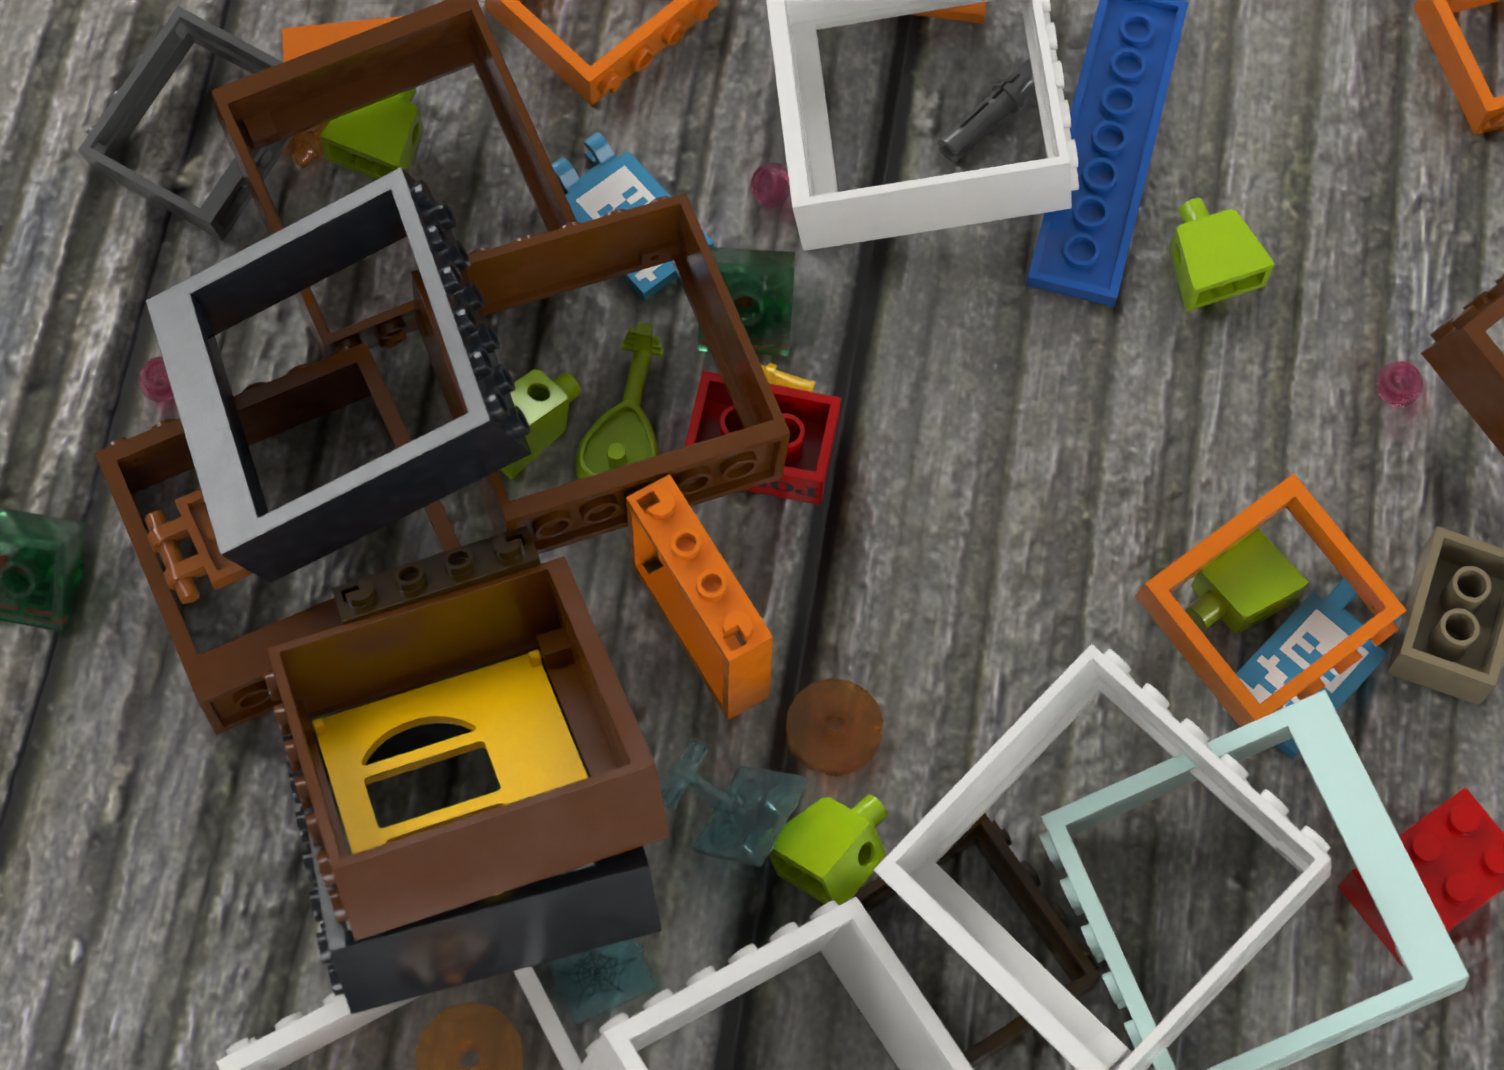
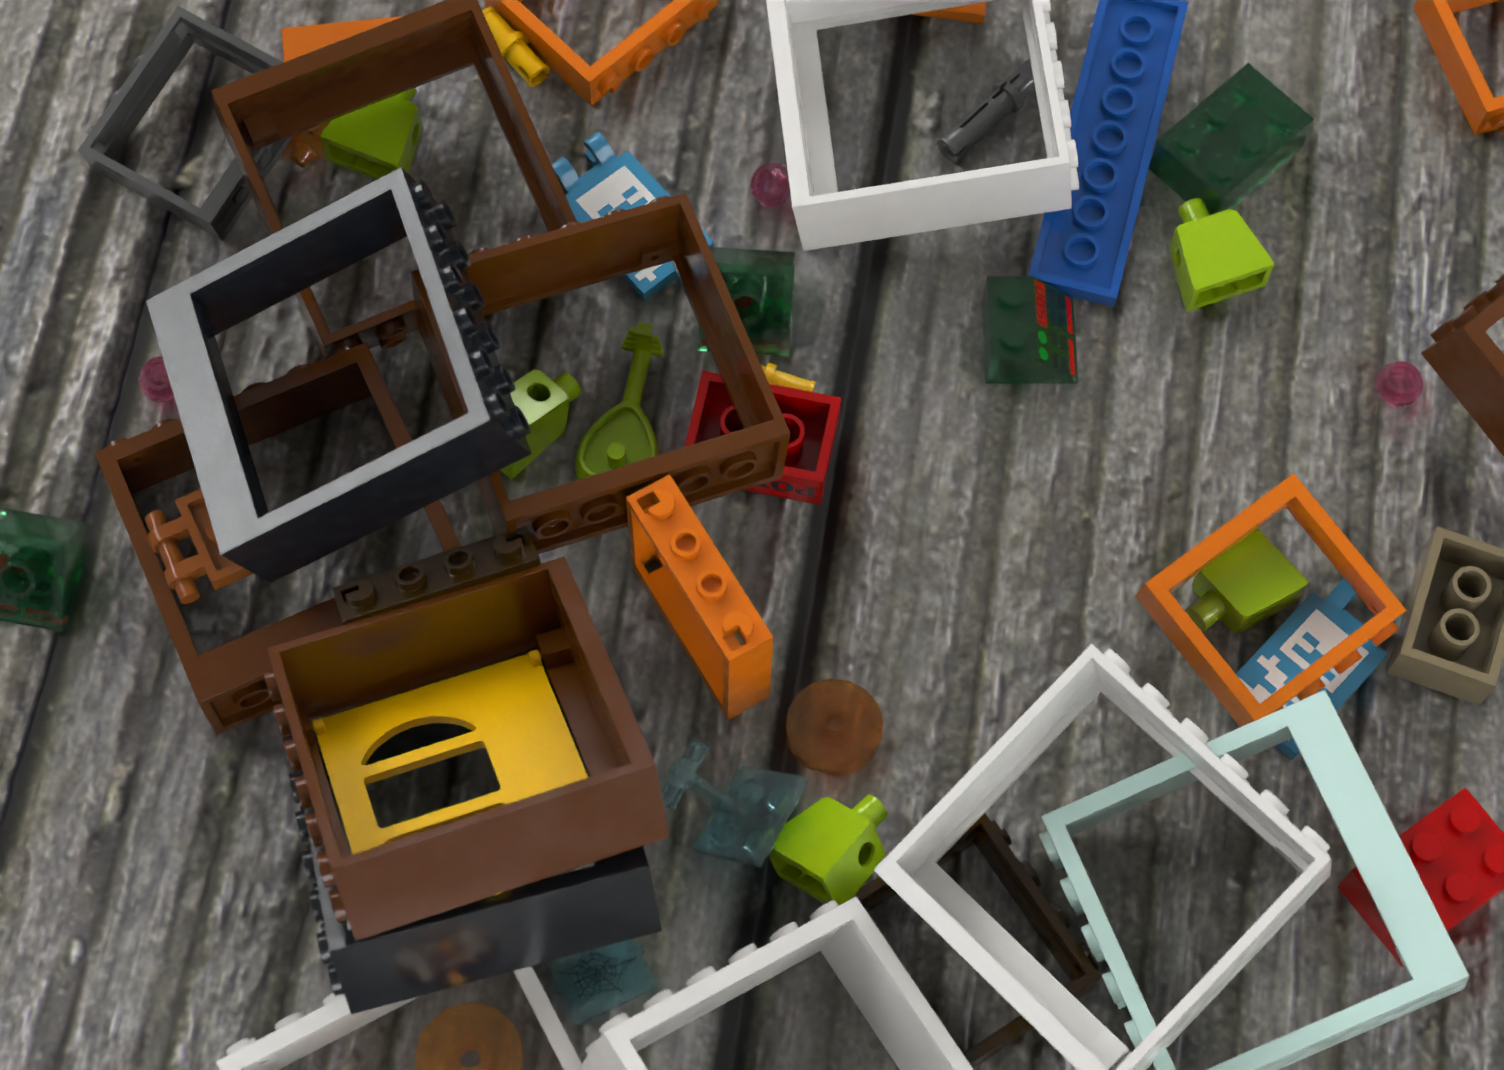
none -> yellow pin [482,6,550,88]
none -> clear green slope [982,276,1078,384]
none -> clear green brick [1148,63,1314,215]

